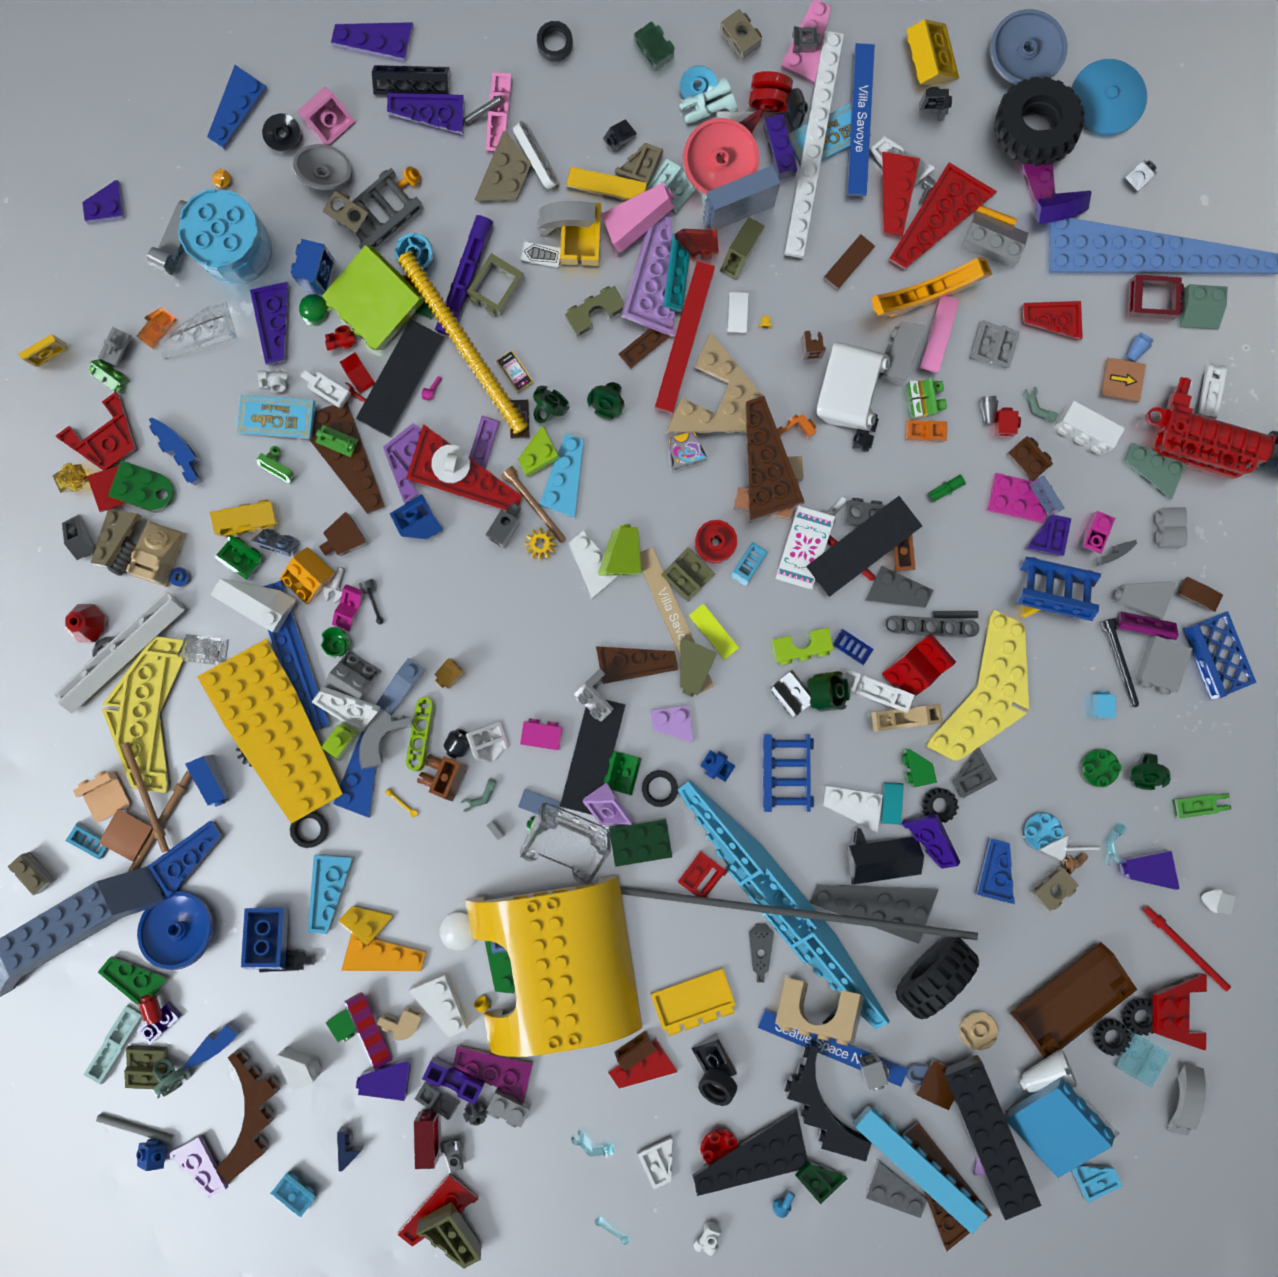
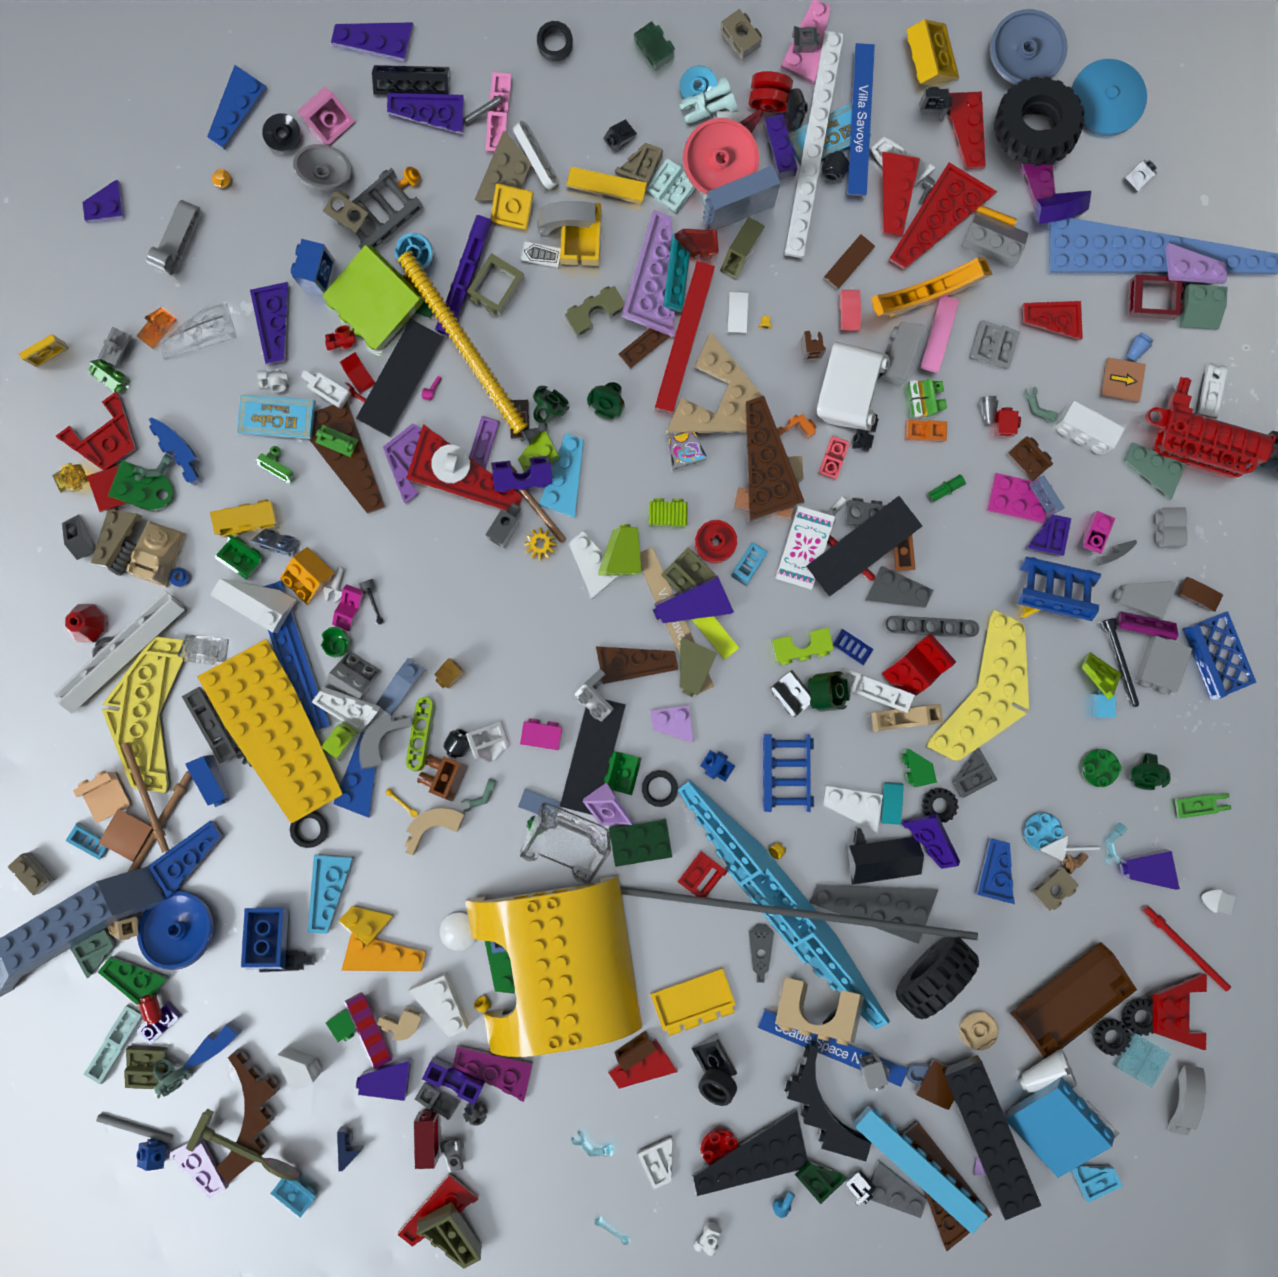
medium azure piece [178,189,272,285] -> none
green hair [299,294,328,325] -> none
reddish brown torso [319,512,369,557] -> none
blue slope [389,494,443,539] -> none
light grey tile [486,820,505,840] -> none
light grey brick [486,1088,531,1128] -> none
tile [496,350,534,393] -> none
bright pink slope [601,183,675,253] -> none
dark grey piece [932,611,979,618] -> none
none -> sand green wing [70,928,115,978]
none -> tan brick [108,914,139,940]
none -> sand green arm [133,454,173,481]
none -> dark grey hinge [182,687,238,764]
none -> olive piece [185,1108,299,1181]
none -> tan arch [405,807,466,856]
none -> yellow plate [490,183,534,230]
none -> dark purple arch [491,456,552,492]
none -> dark grey piece [520,422,548,446]
none -> lime brick [649,498,688,527]
none -> dark purple slope [653,575,734,623]
none -> yellow hinge [769,842,786,860]
none -> coral slope [819,435,850,479]
none -> black head [822,151,849,182]
none -> coral slope [839,290,861,330]
none -> bracket [846,1170,876,1206]
none -> red wing [948,91,986,169]
none -> lime wing [1082,652,1121,700]
none -> lavender wing [1165,243,1227,284]

